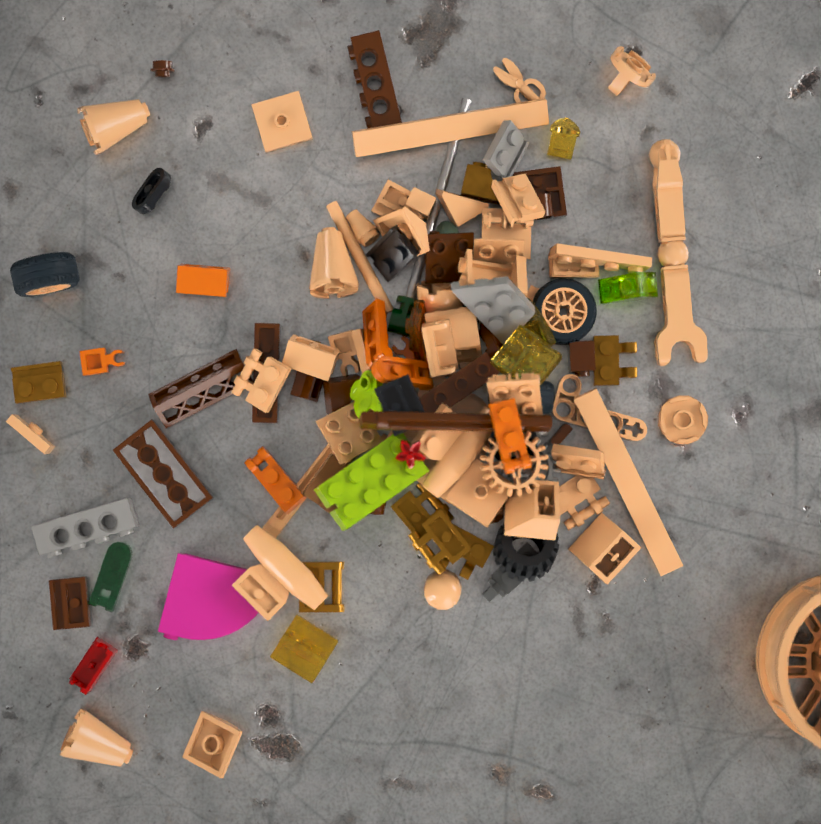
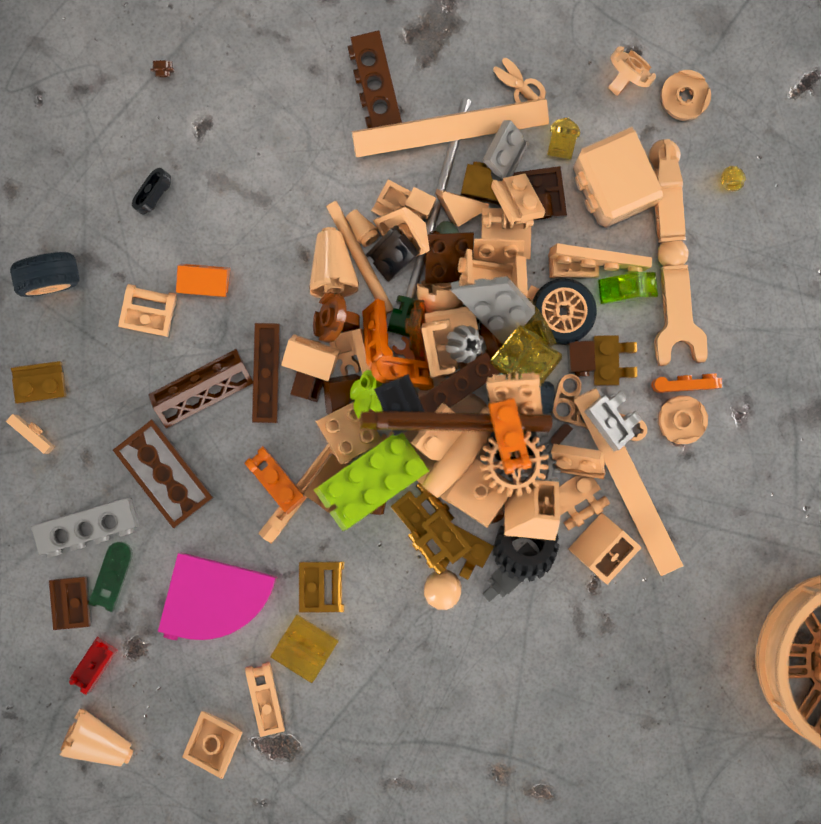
light nougat cone [77,99,150,155] -> none
orange plate [79,347,125,376] -> none
light nougat plate [231,348,291,413] -> none
light nougat plate [232,525,328,622] -> none
light nougat plate [251,91,313,153] -> none
red plant [395,440,426,470] -> none
none -> light nougat plate [118,284,177,337]
none -> light nougat plate [245,662,285,737]
none -> dark orange tile [313,292,360,343]
none -> light grey piece [445,325,483,363]
none -> light nougat plate [573,127,663,228]
none -> light grey plate [584,391,642,452]
none -> orange plate [651,373,723,393]
none -> light nougat plate [660,70,711,121]
none -> clear yellow plate [721,166,746,191]

